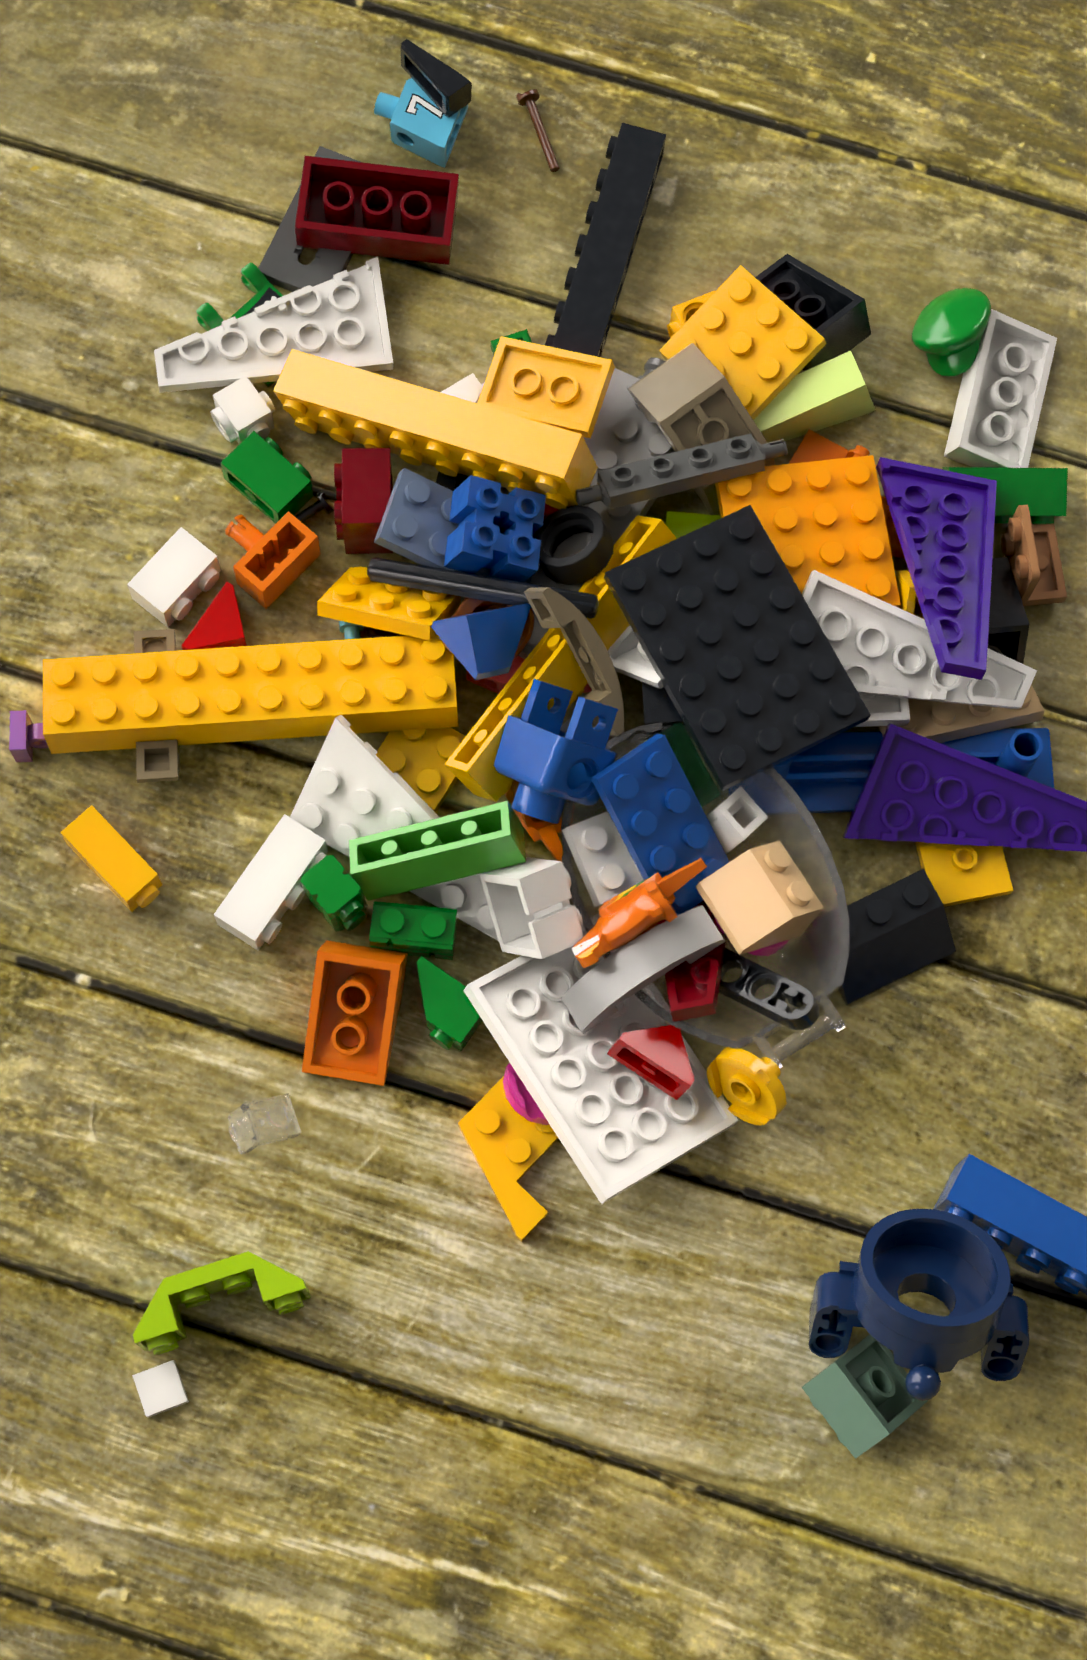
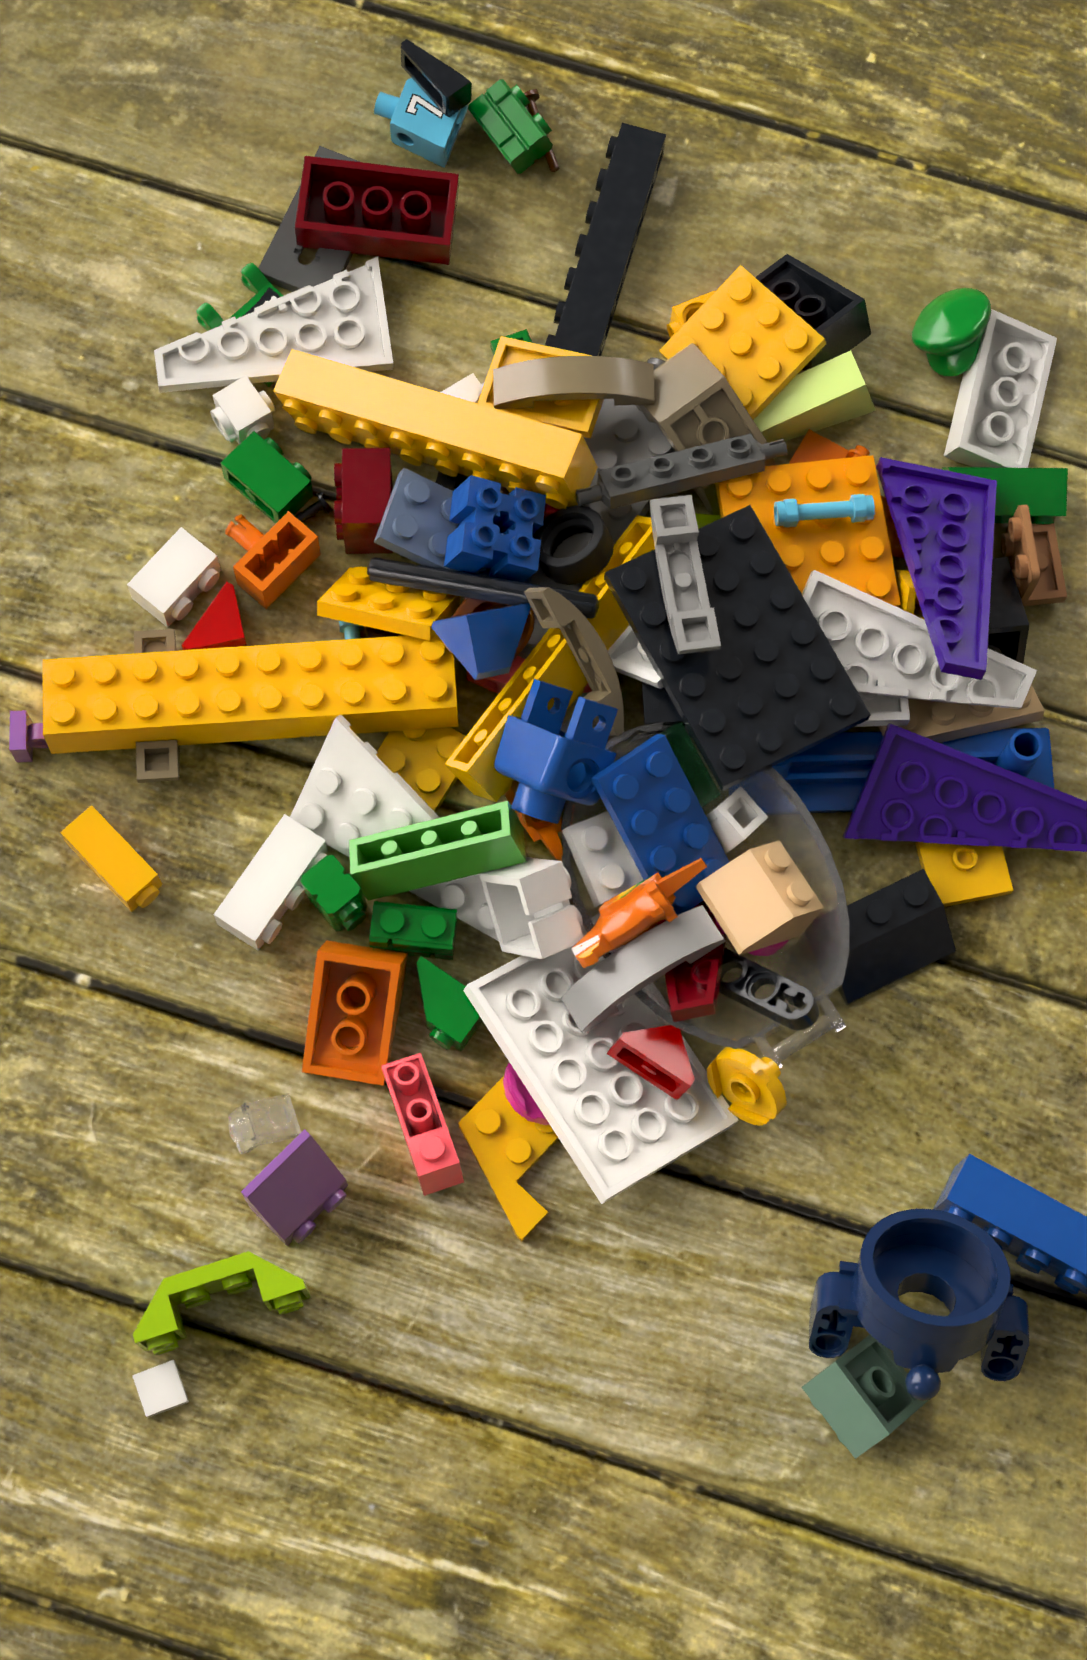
none -> medium lavender slope [241,1129,348,1246]
none -> coral slope [381,1053,464,1196]
none -> green brick [468,79,553,174]
none -> dark tan slope [493,356,655,409]
none -> light grey slope [650,495,721,654]
none -> medium azure bar [774,494,875,527]

